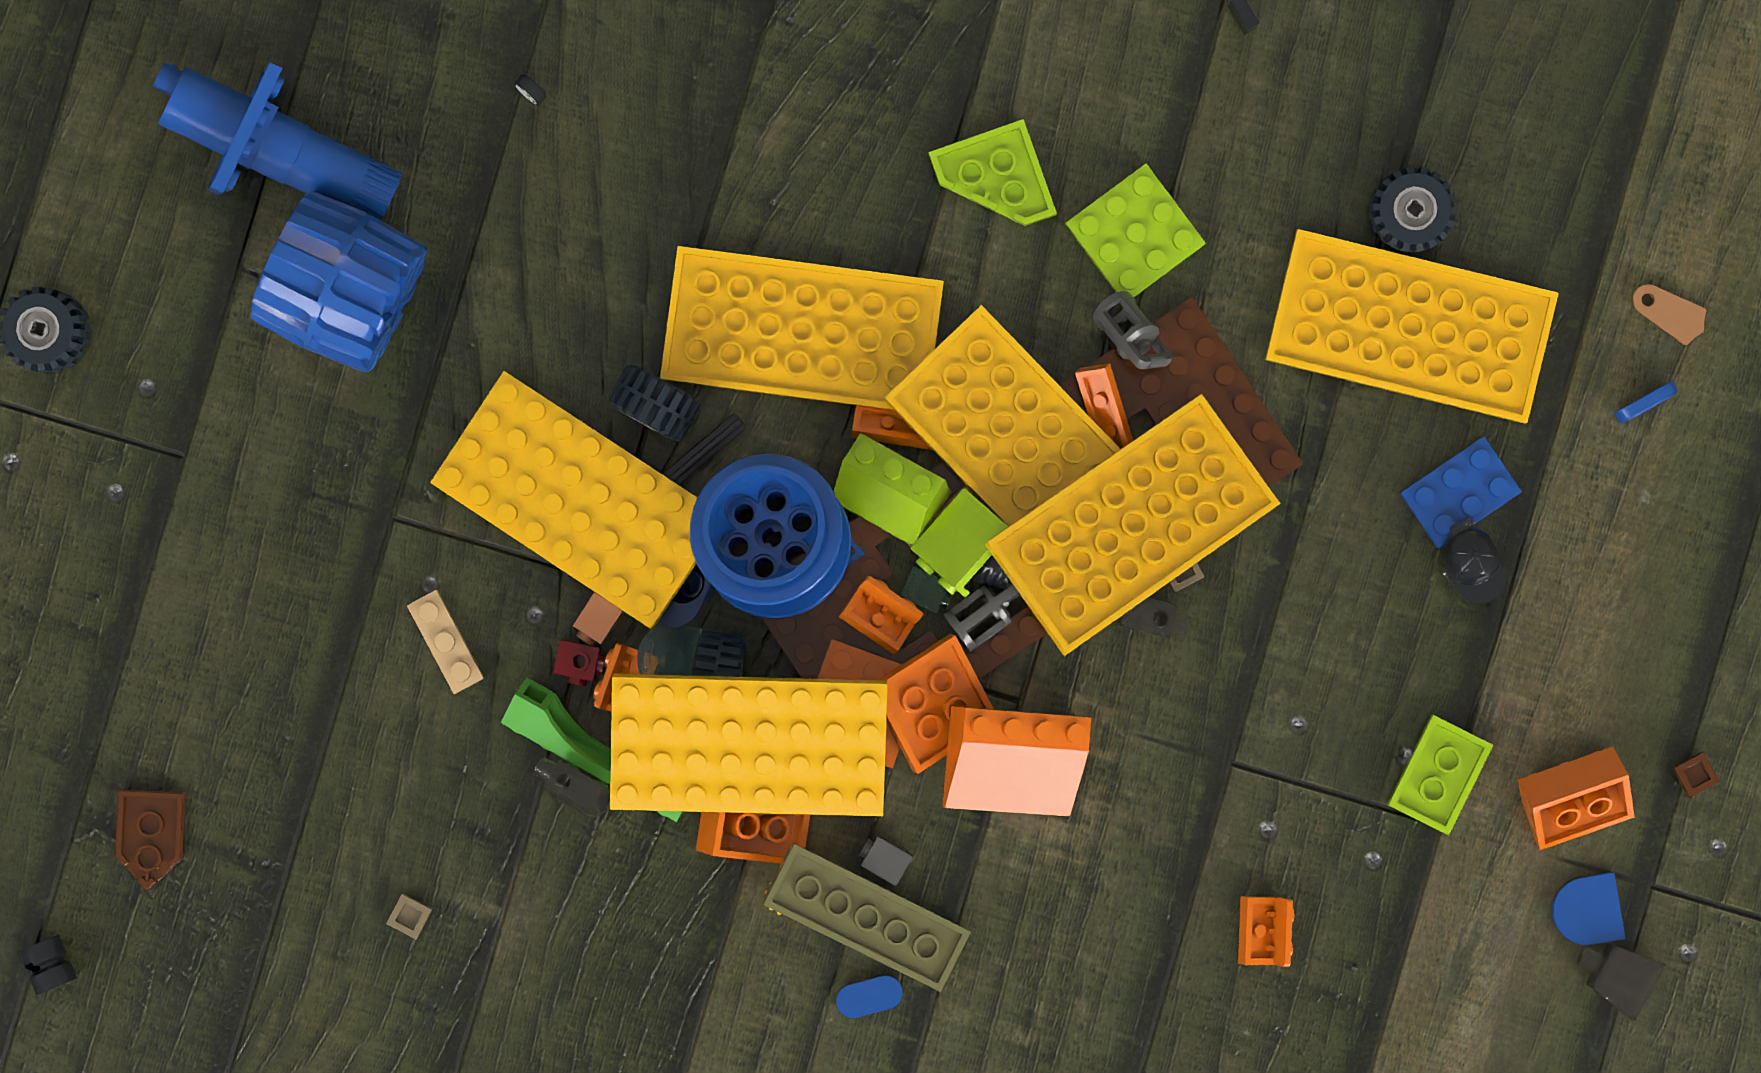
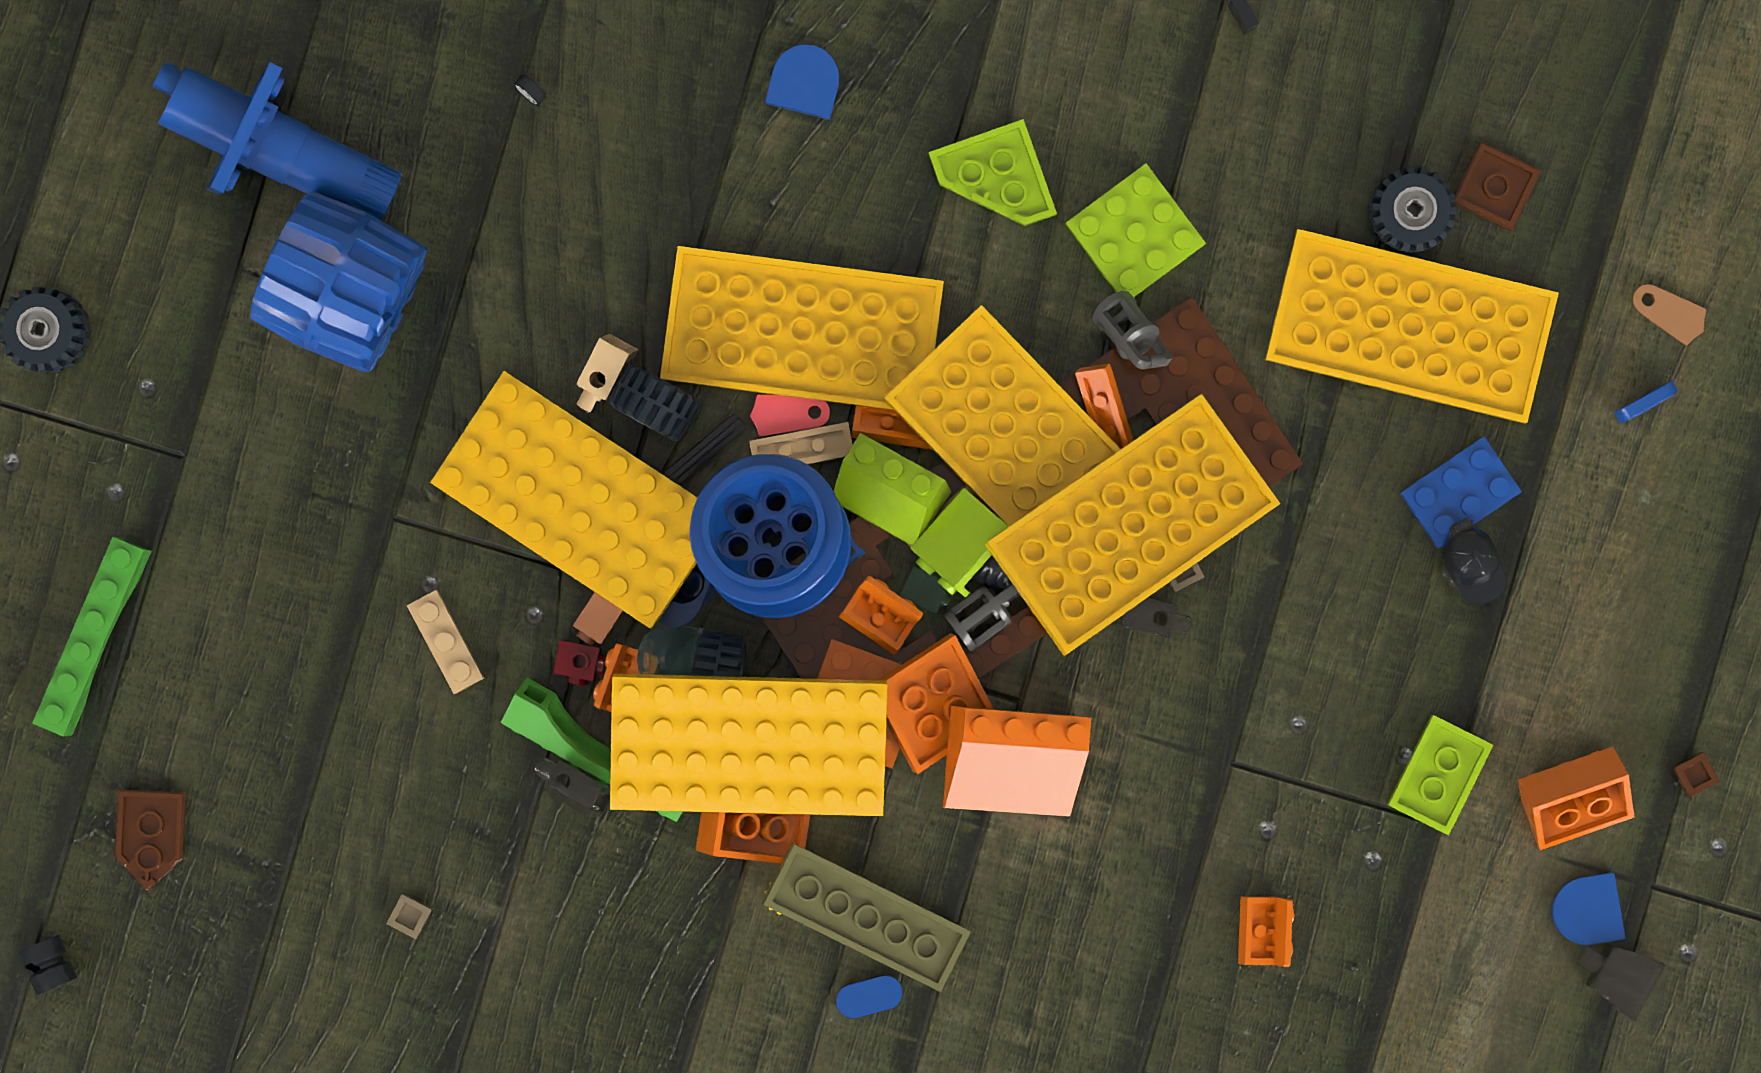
dark grey brick [858,835,913,886] -> none
none -> bright green arch [32,537,152,737]
none -> tan torso [576,333,639,413]
none -> tan plate [749,422,853,464]
none -> coral piece [750,395,830,437]
none -> blue tile [765,45,839,120]
none -> reddish brown tile [1454,141,1541,232]

